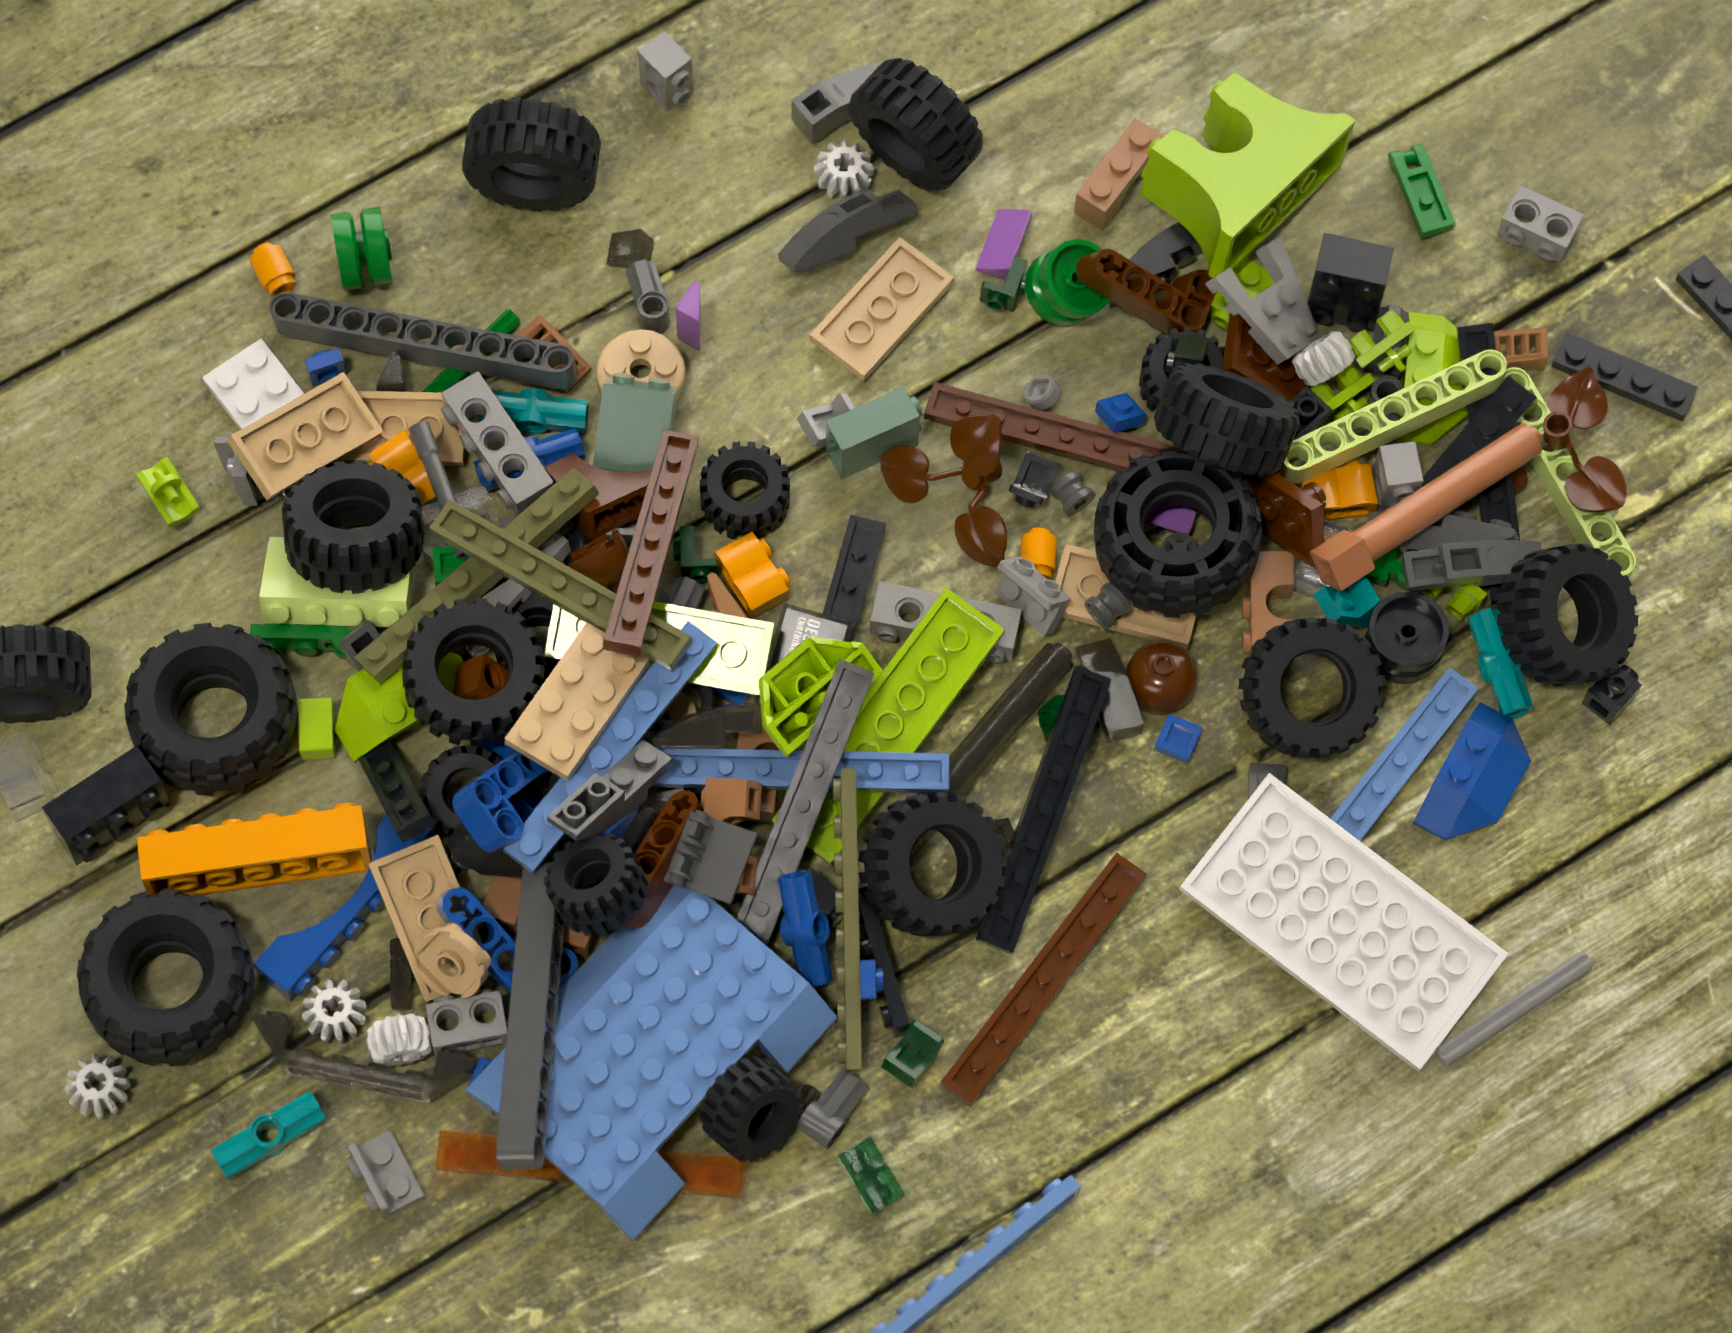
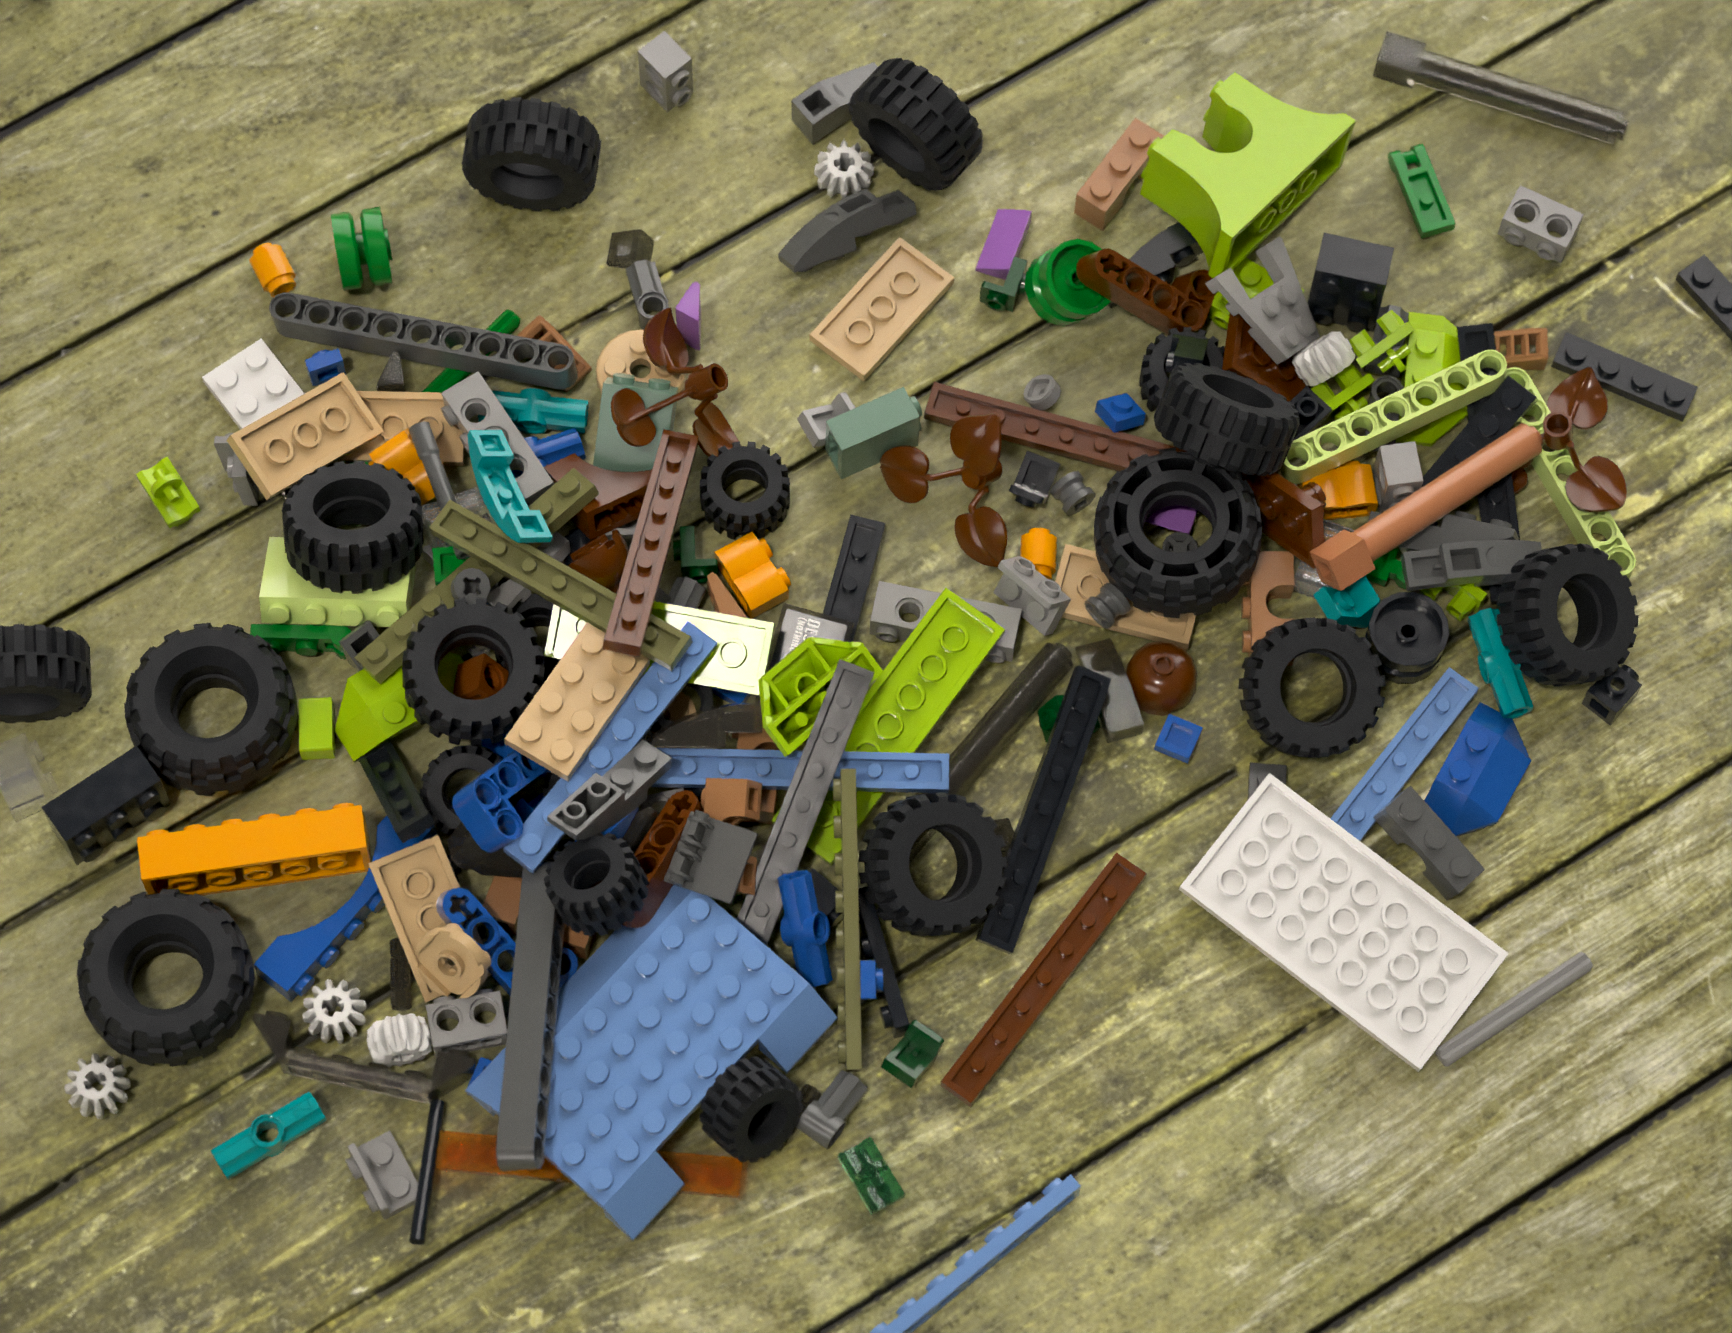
none -> black bar [409,1099,445,1245]
none -> dark grey wheel [450,568,490,604]
none -> teal slope [467,430,553,543]
none -> reddish brown plant [611,307,741,457]
none -> clear smoke brick [1373,31,1629,145]
none -> dark grey arch [1373,786,1485,900]

